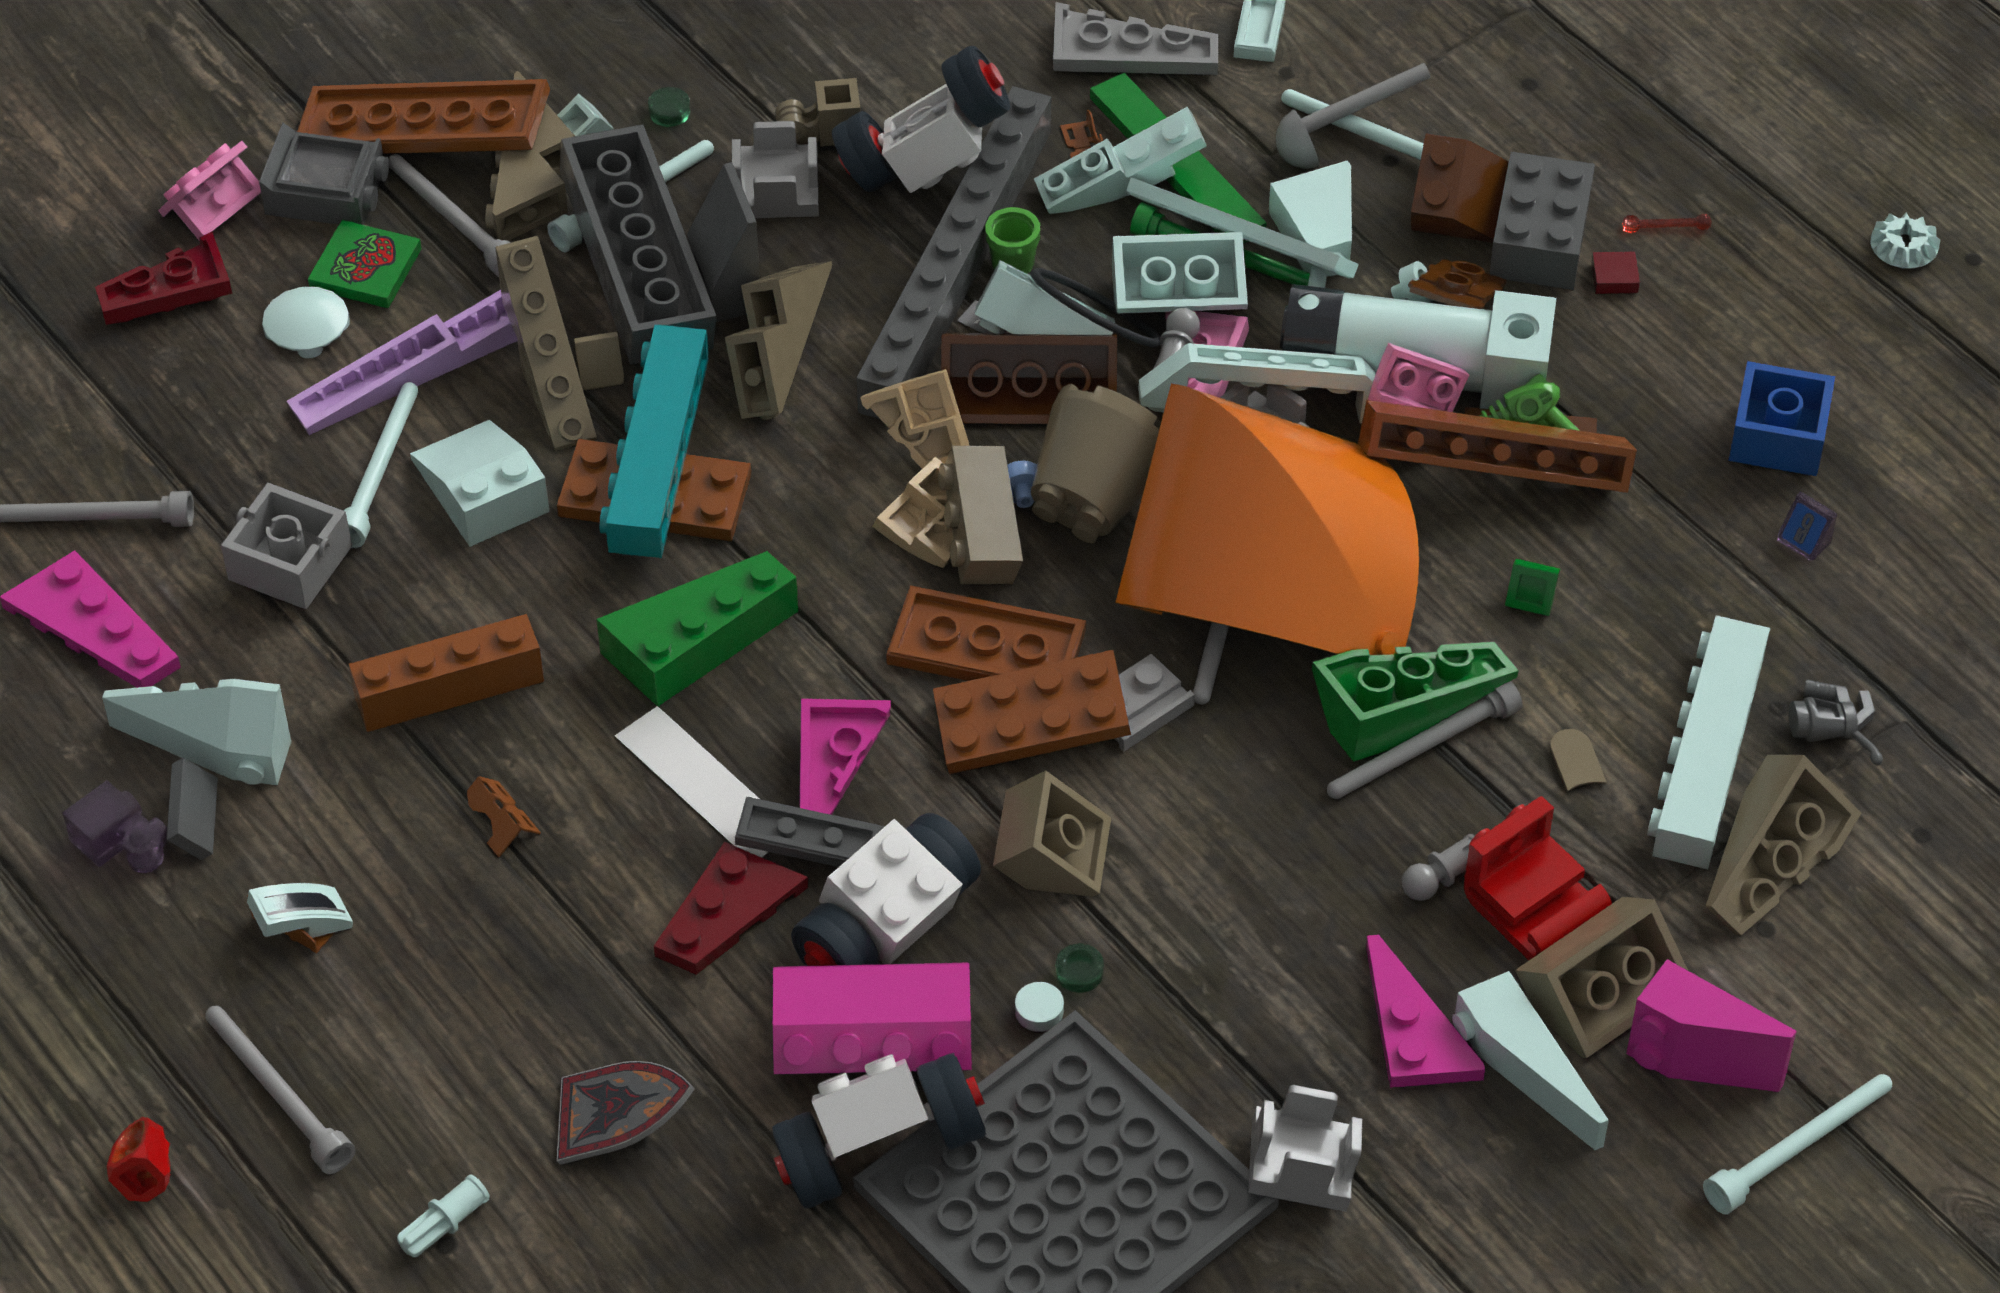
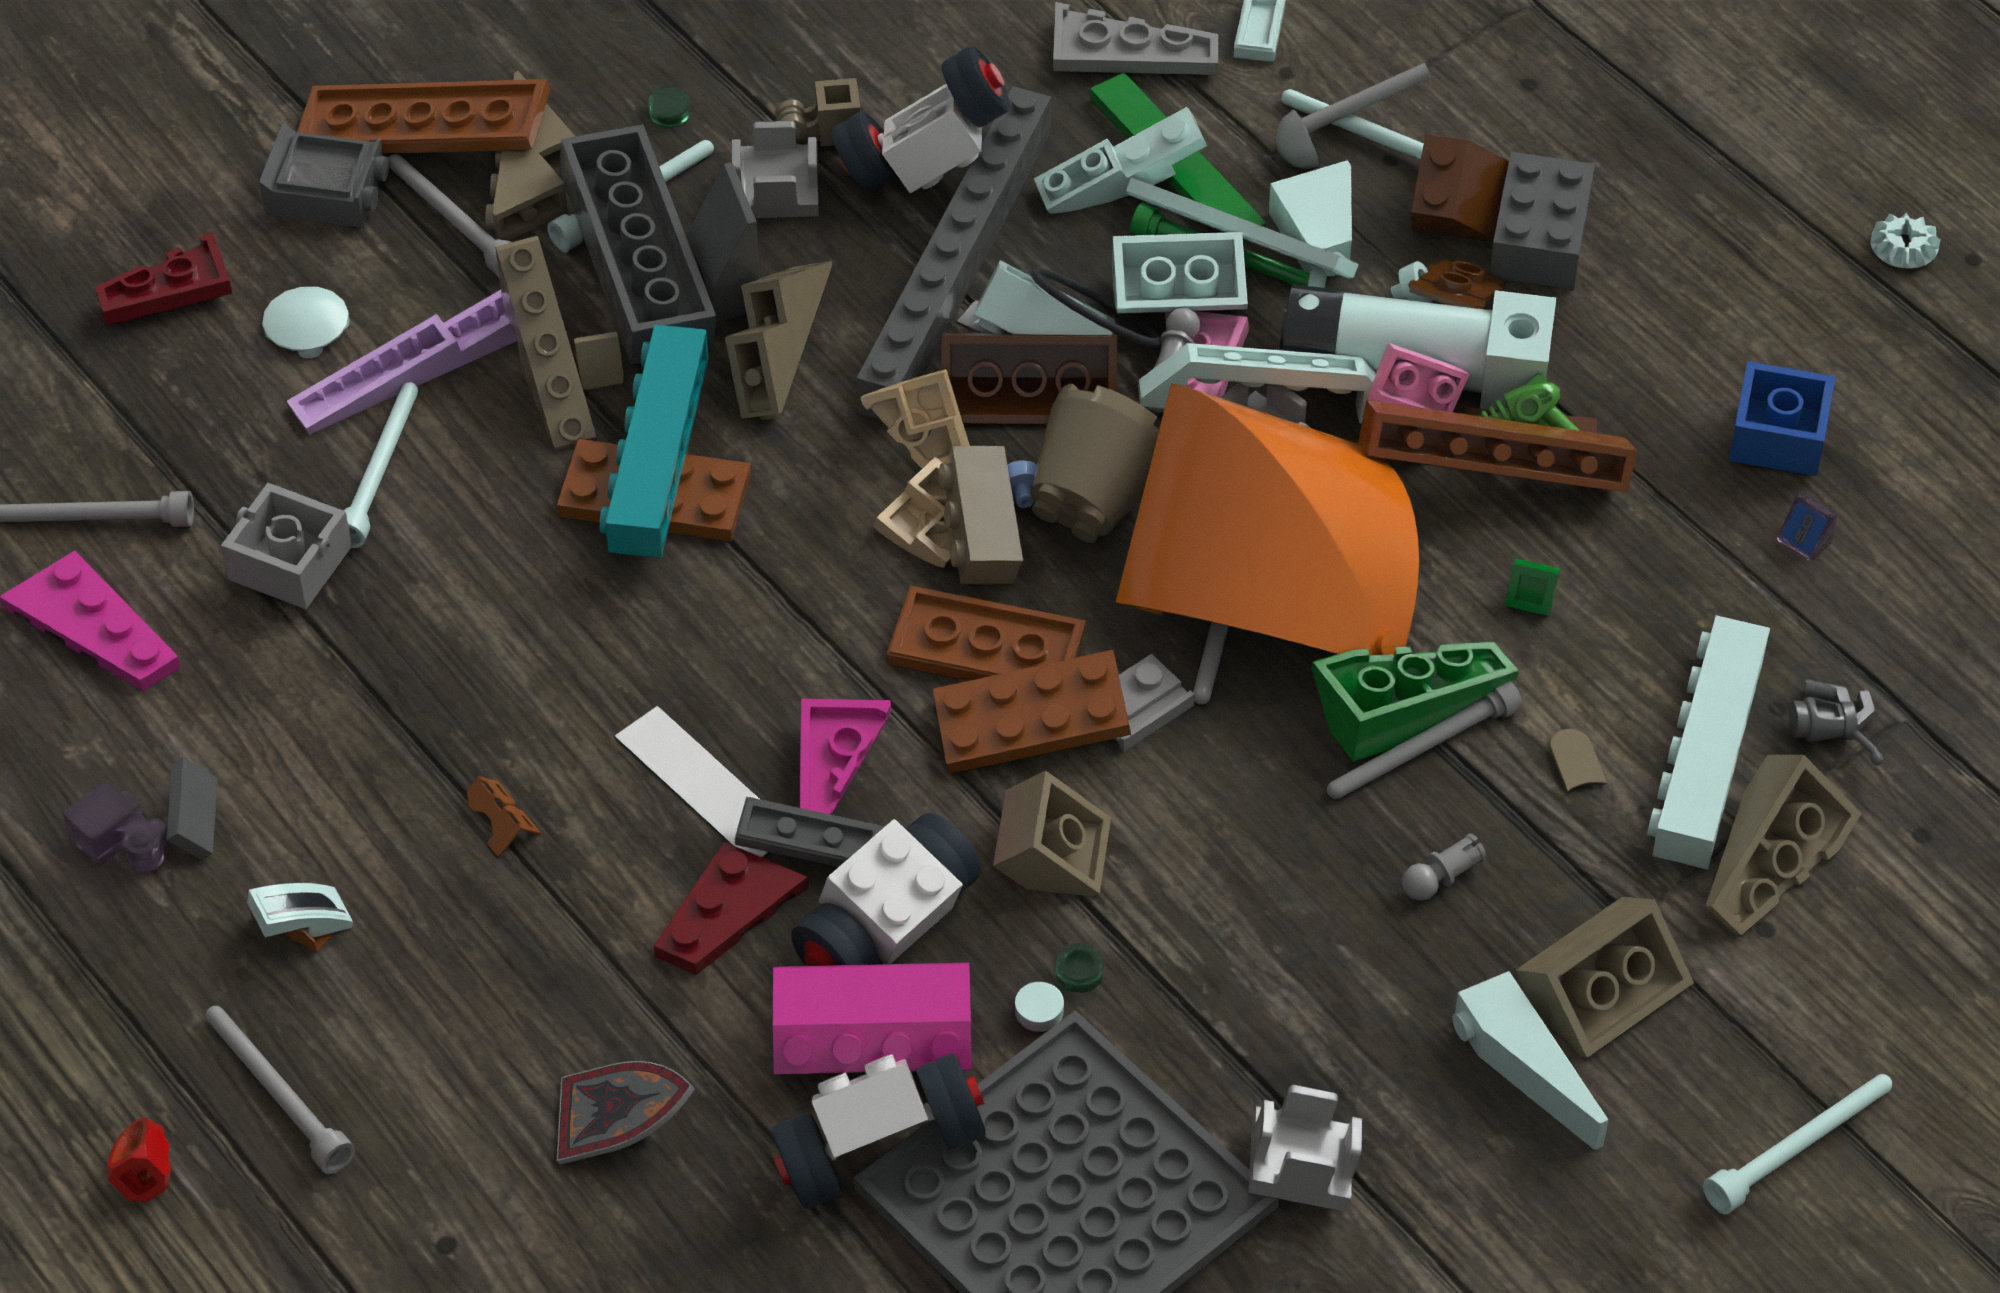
light aqua wedge [102,679,291,785] -> none
bright pink bracket [158,141,261,241] -> none
green tile [308,220,422,308] -> none
dark orange brick [349,614,544,732] -> none
light aqua axle [397,1174,490,1257] -> none
light aqua slope [410,420,550,547] -> none
light aqua slope [557,93,614,136] -> none
green wedge [596,551,798,707] -> none
bright green piece [985,207,1040,274] -> none
dark orange piece [1060,110,1104,158] -> none
dark pink wing [1366,935,1485,1088] -> none
red piece [1464,796,1612,960] -> none
dark red tile [1591,252,1640,294] -> none
clear red hinge [1622,214,1712,233] -> none
dark pink slope [1626,959,1797,1092] -> none

